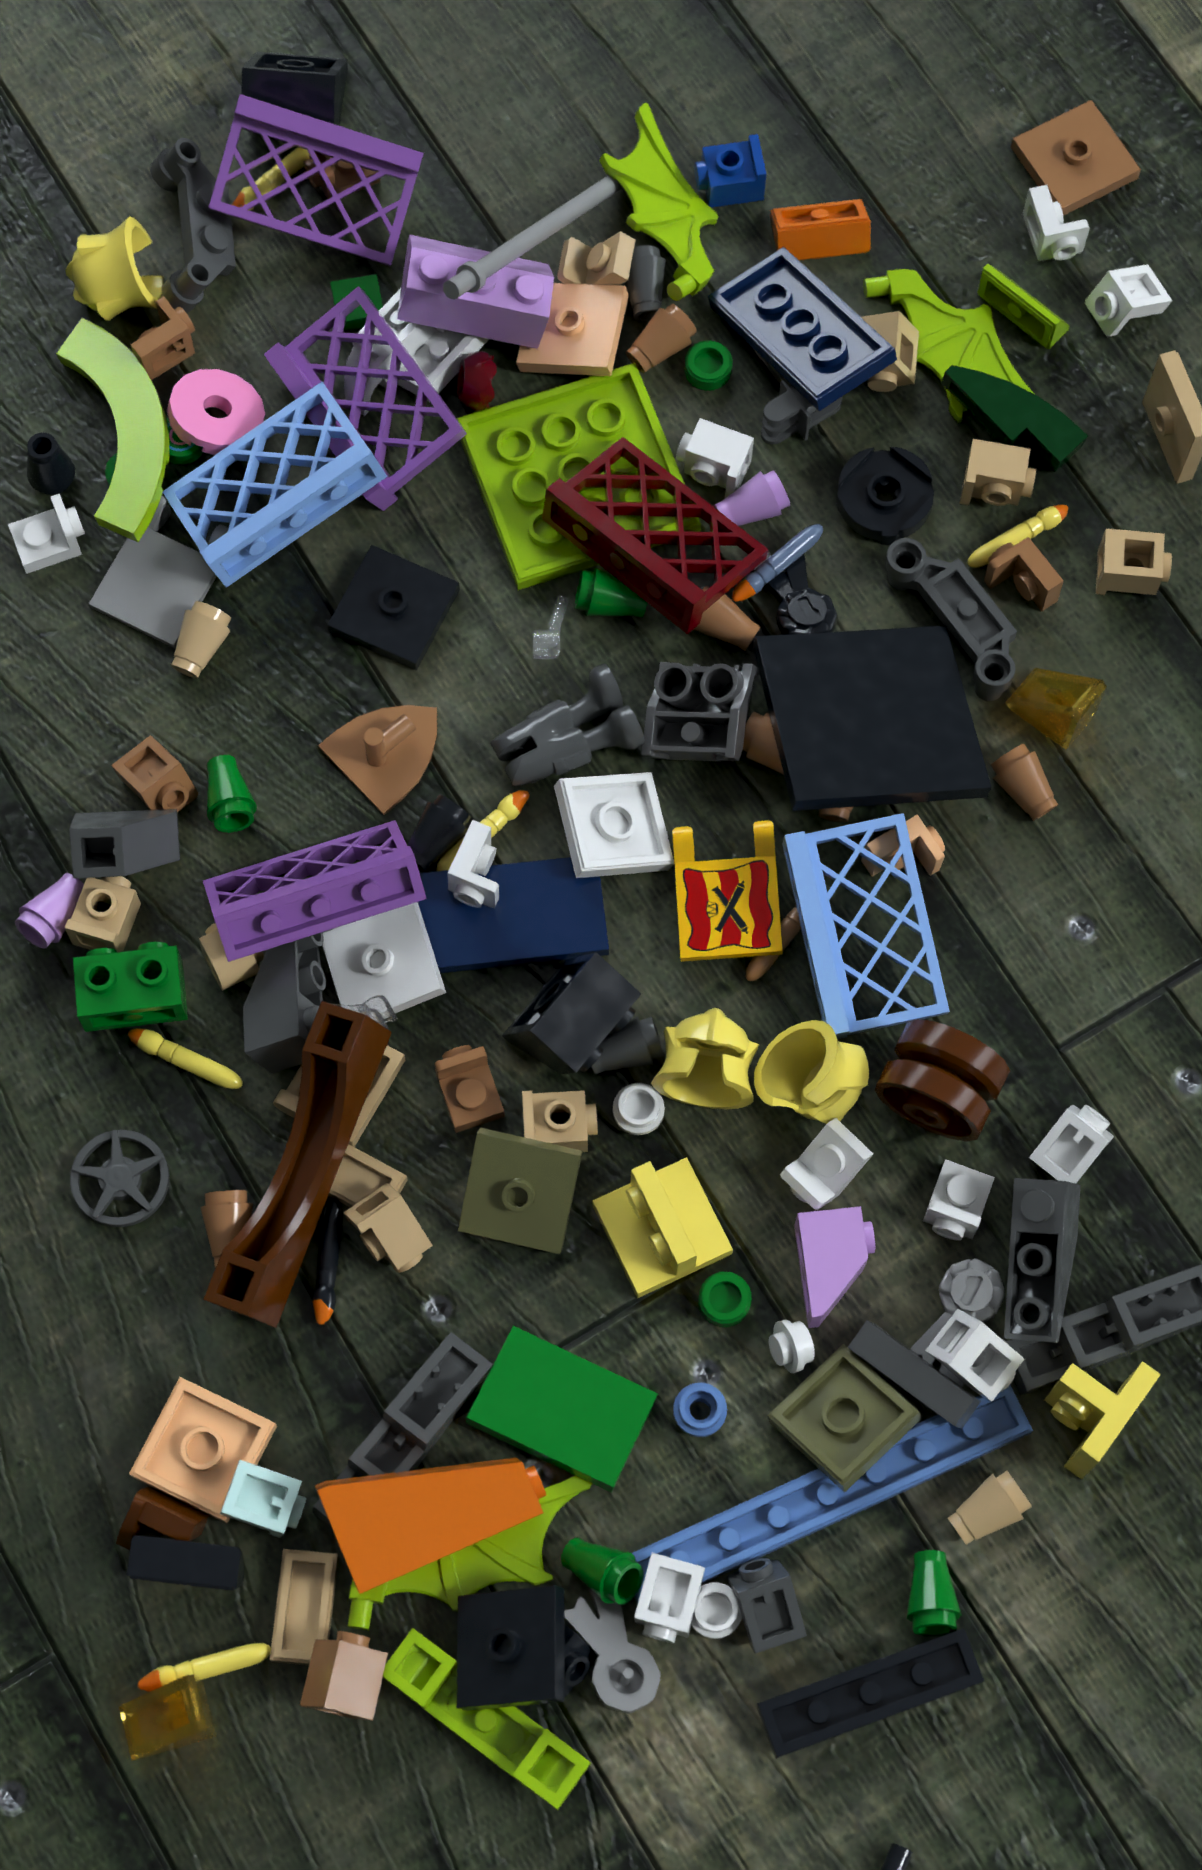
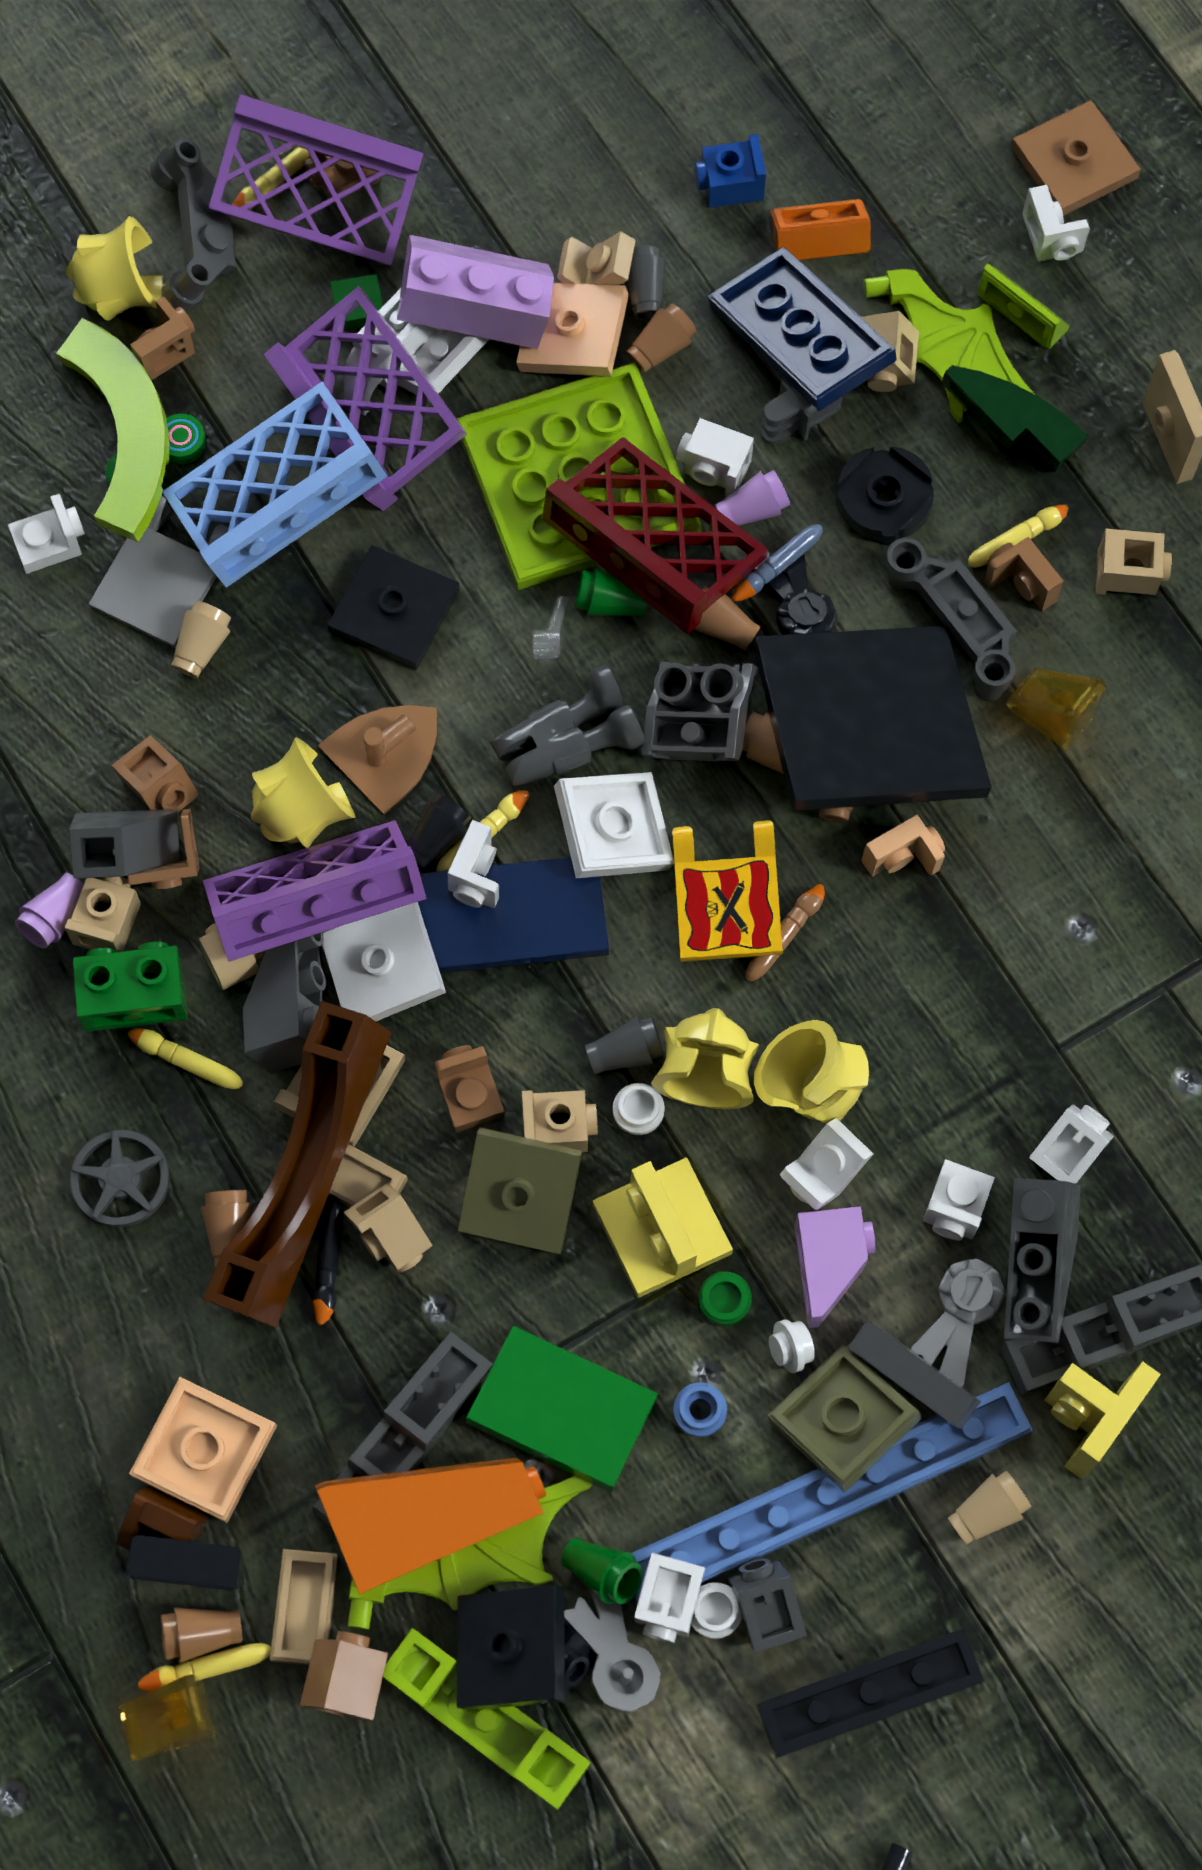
black cone [27,432,75,495] -> none
bright pink tile [167,369,265,455] -> none
green cone [206,755,257,833] -> none
light aqua bracket [220,1460,306,1538] -> none
black slope [241,51,348,125] -> none
clear hand [334,995,398,1029] -> none
light grey bar [443,175,623,300] -> none
dark red plate [457,351,497,411] -> none
black slope [502,952,641,1074] -> none
lime animal [599,103,718,301] -> none
green tile [684,340,733,391] -> none
light blue fence [782,813,950,1039] -> none
reddish brown wheel [874,1019,1010,1142] -> none
green cone [906,1550,962,1636] -> none
white brick [925,1309,1024,1401] -> none
tan brick [960,439,1036,506] -> none
medium nougat cone [990,744,1059,821] -> none
white bracket [1085,264,1172,337] -> none
none -> medium nougat bracket [127,809,200,889]
none -> medium nougat cone [160,1607,242,1663]
none -> light yellow helmet [251,737,356,849]

